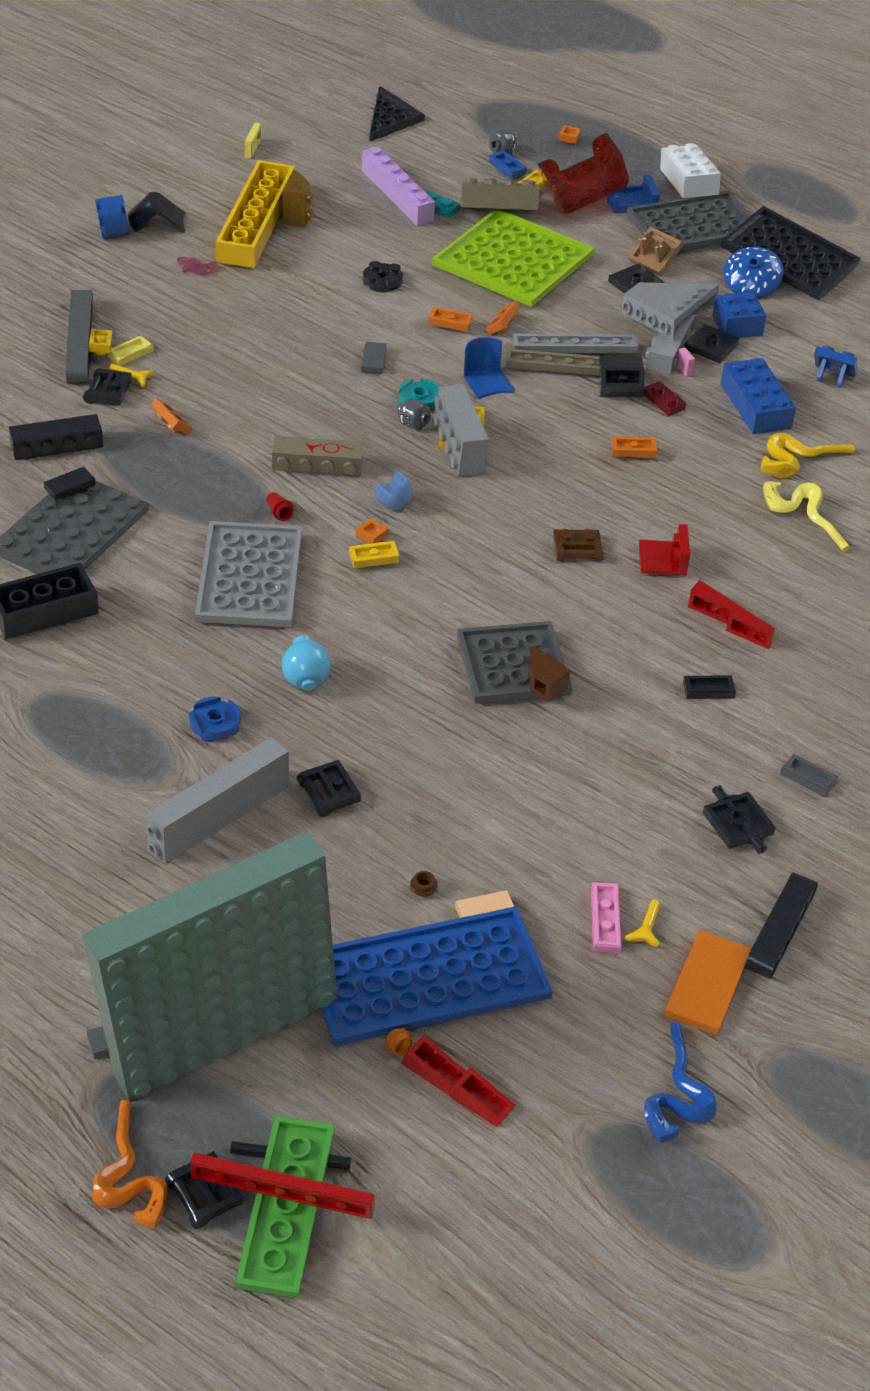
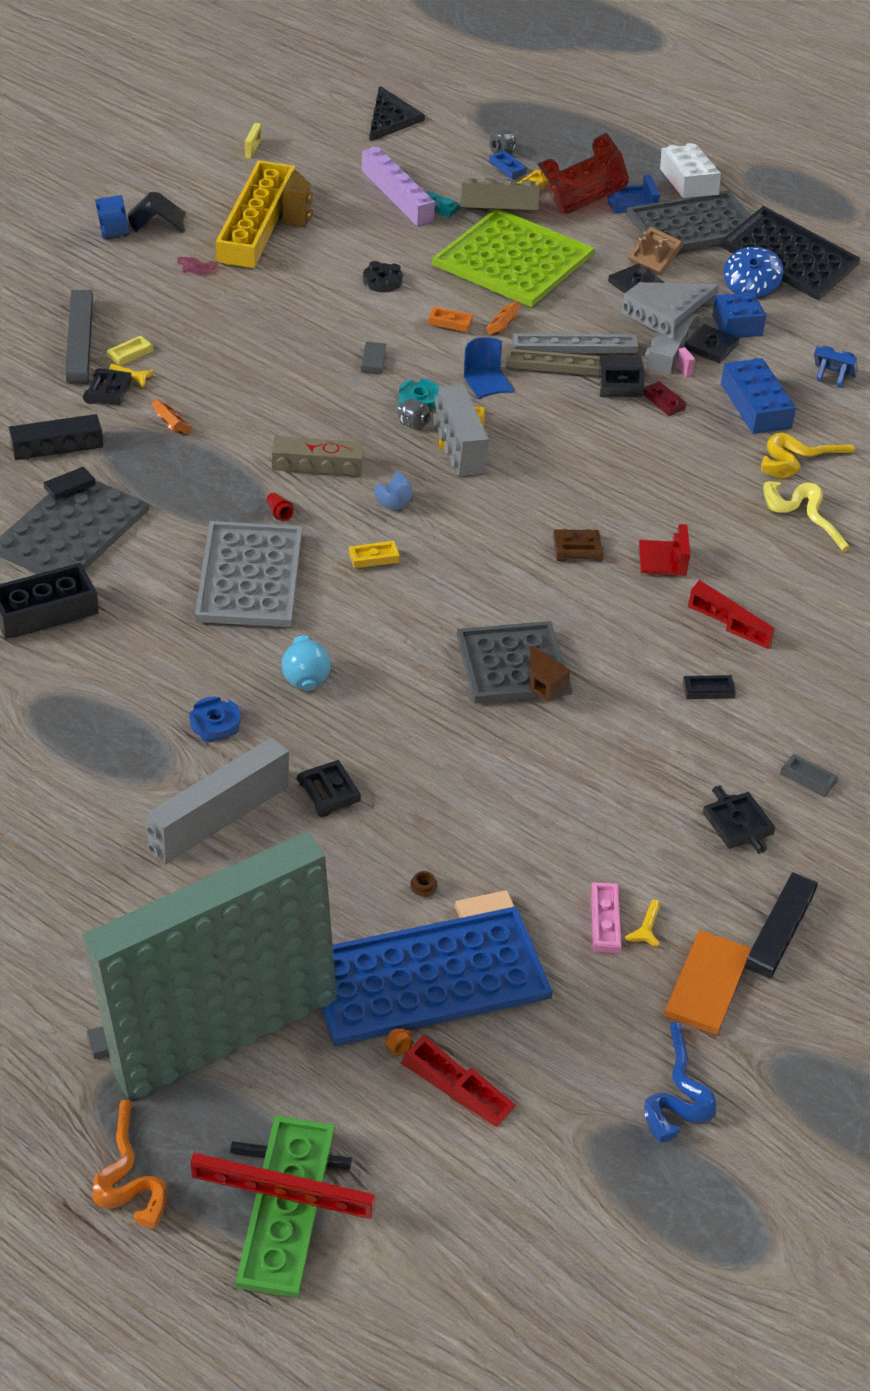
yellow plate [89,329,112,355] -> none
black plate [165,1151,243,1229] -> none
orange plate [356,518,389,544] -> none
orange plate [558,125,581,144] -> none
orange plate [611,436,657,458] -> none

